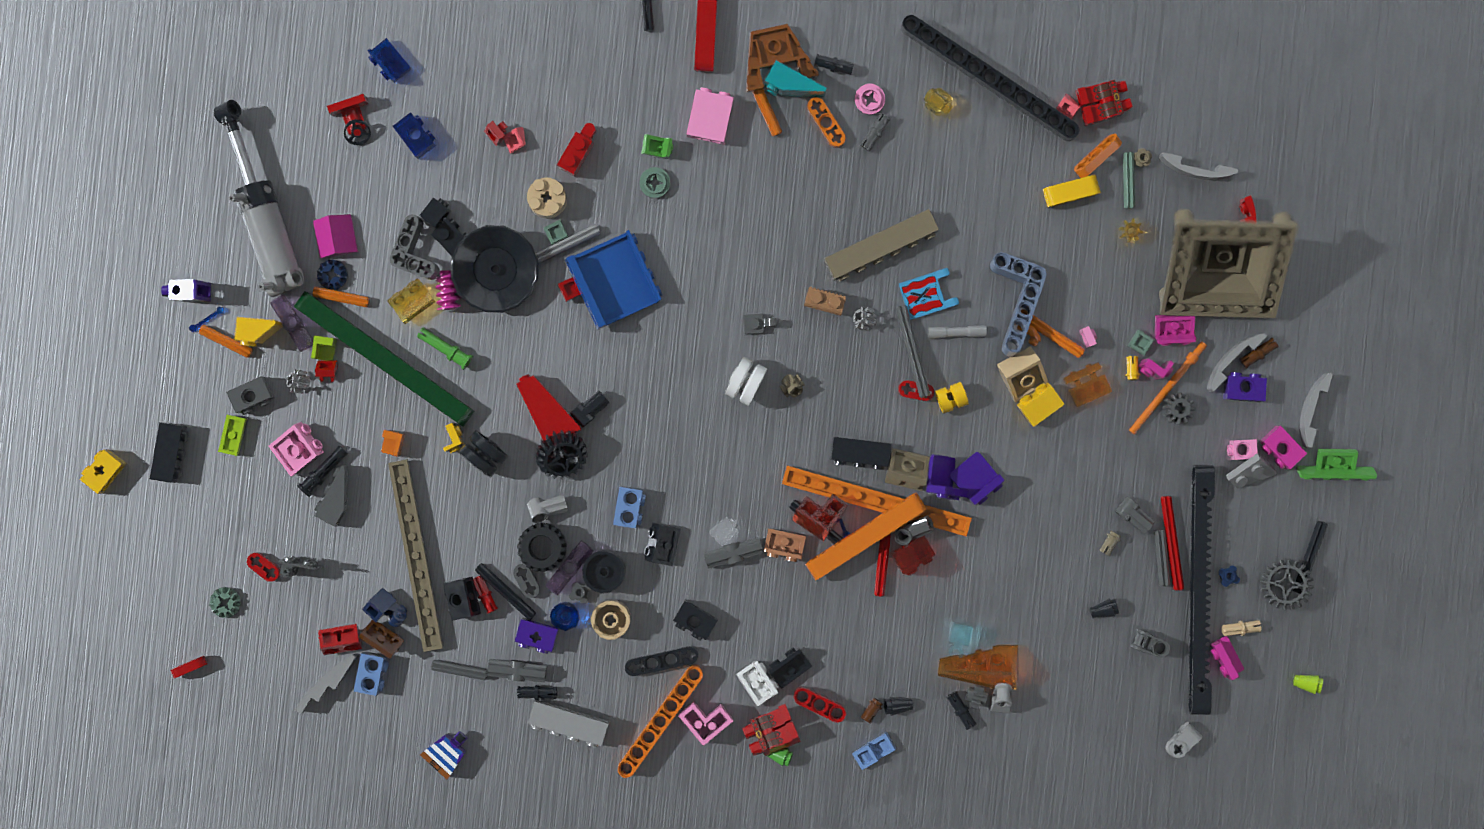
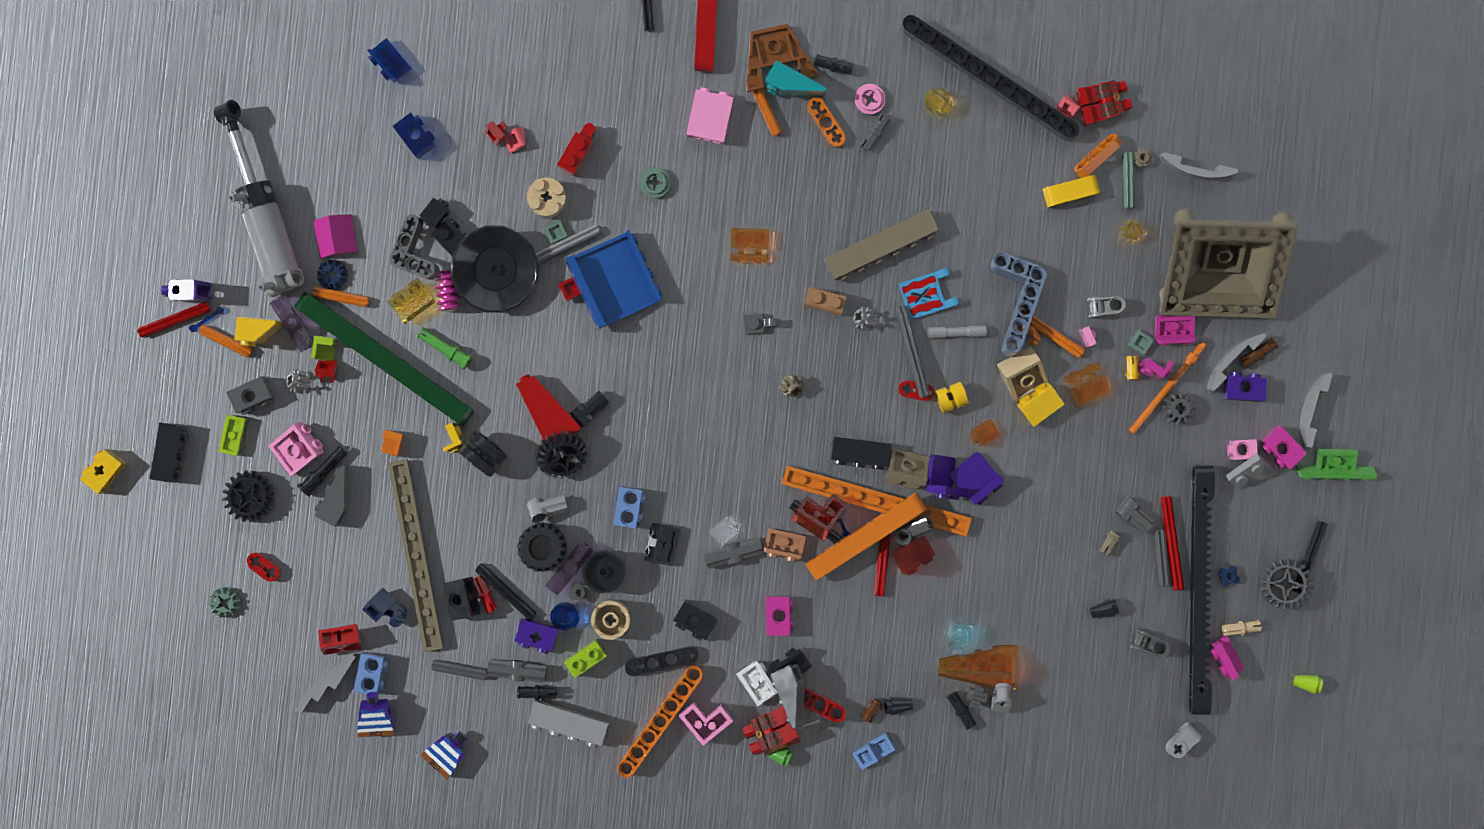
red beam [170,656,208,679] -> none
dark grey hinge [277,556,323,577] -> none
red piece [327,94,371,145] -> none
reddish brown bracket [359,619,404,659] -> none
dark grey beam [513,564,540,598] -> none
bright green bracket [641,134,673,158] -> none
white wheel [725,356,768,406] -> none
red slope [1239,195,1256,223] -> none
none -> red axle [137,302,211,338]
none -> black gear [222,470,275,522]
none -> torso [357,692,397,737]
none -> lime brick [564,639,608,678]
none -> clear orange plate [730,228,769,264]
none -> dark pink brick [766,596,794,636]
none -> slope [771,664,805,729]
none -> clear orange bracket [970,418,1000,446]
none -> light grey piece [1087,296,1126,318]

